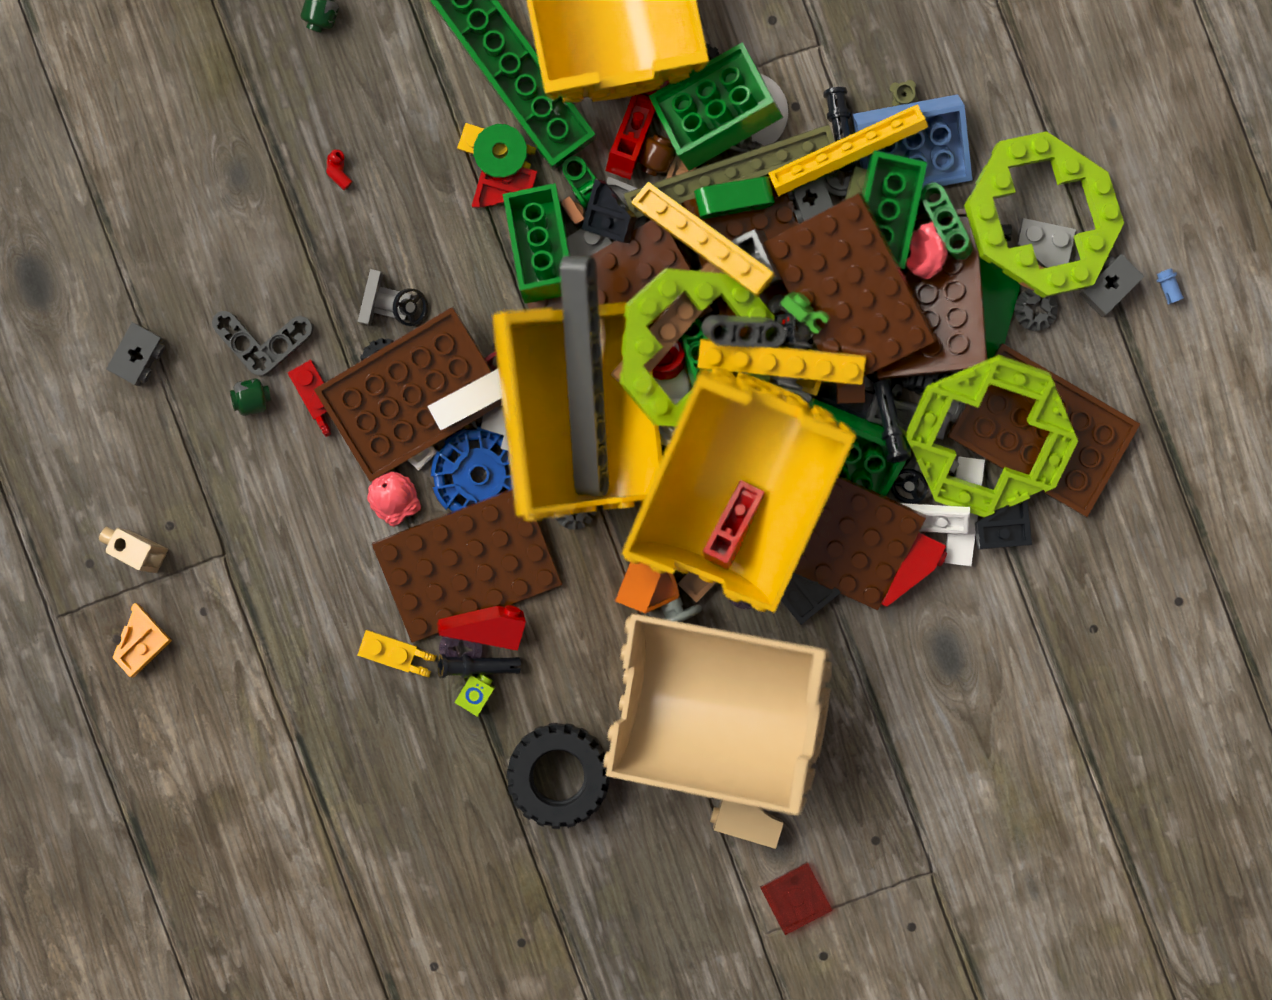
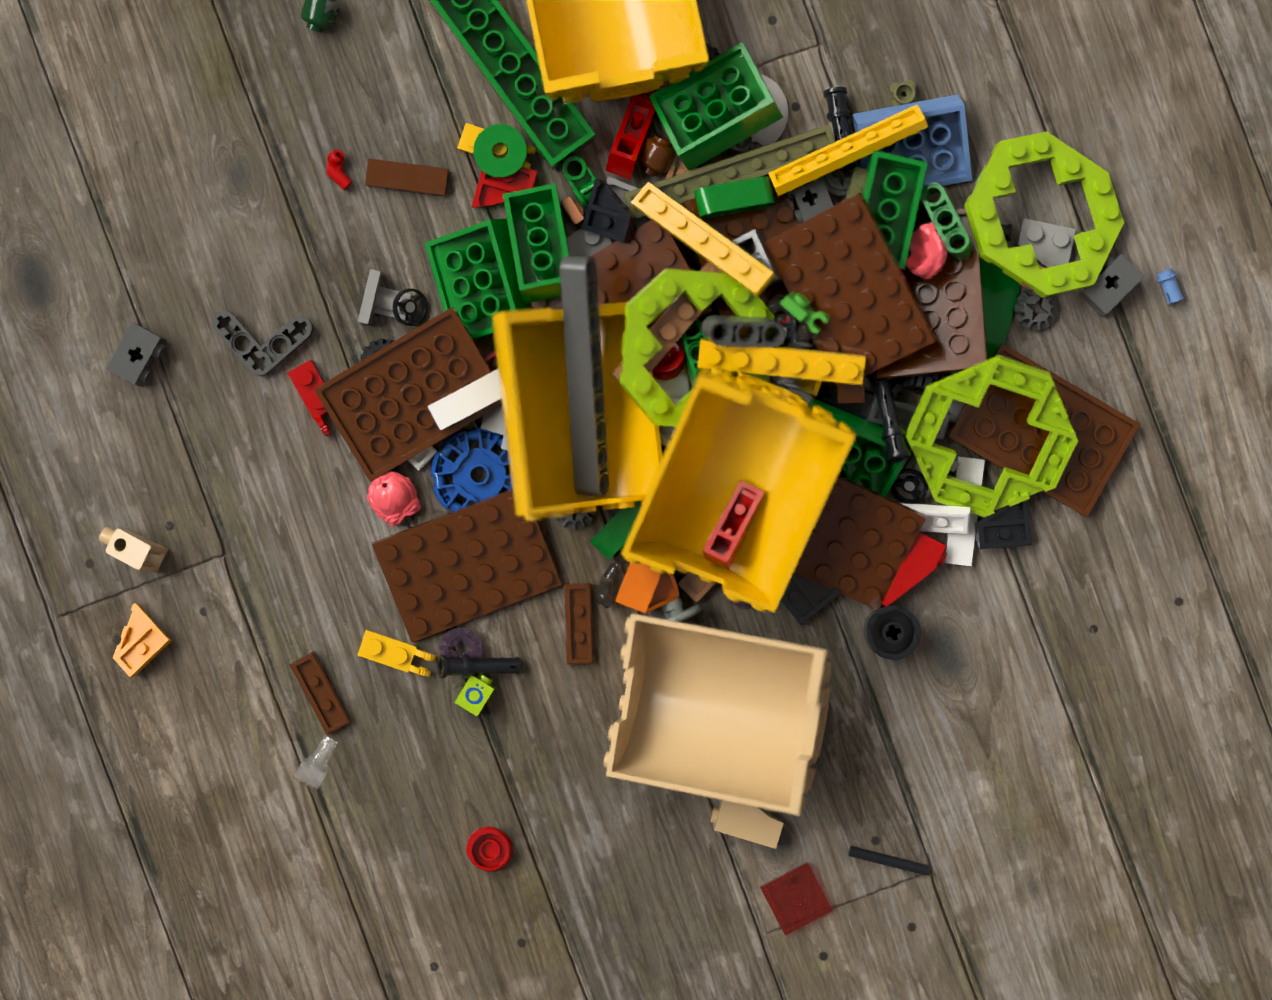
dark green head [230,378,271,416] -> none
red slope [437,605,526,651] -> none
black tyre [506,723,610,829] -> none
none -> reddish brown tile [289,651,352,735]
none -> clear pin [293,735,338,791]
none -> reddish brown tile [365,158,449,196]
none -> green slope [425,218,532,340]
none -> red piece [466,826,513,872]
none -> reddish brown tile [564,583,594,665]
none -> green beam [589,500,642,560]
none -> clear smoke arm [595,550,627,609]
none -> black bar [848,846,929,876]
none -> black brick [864,604,921,660]

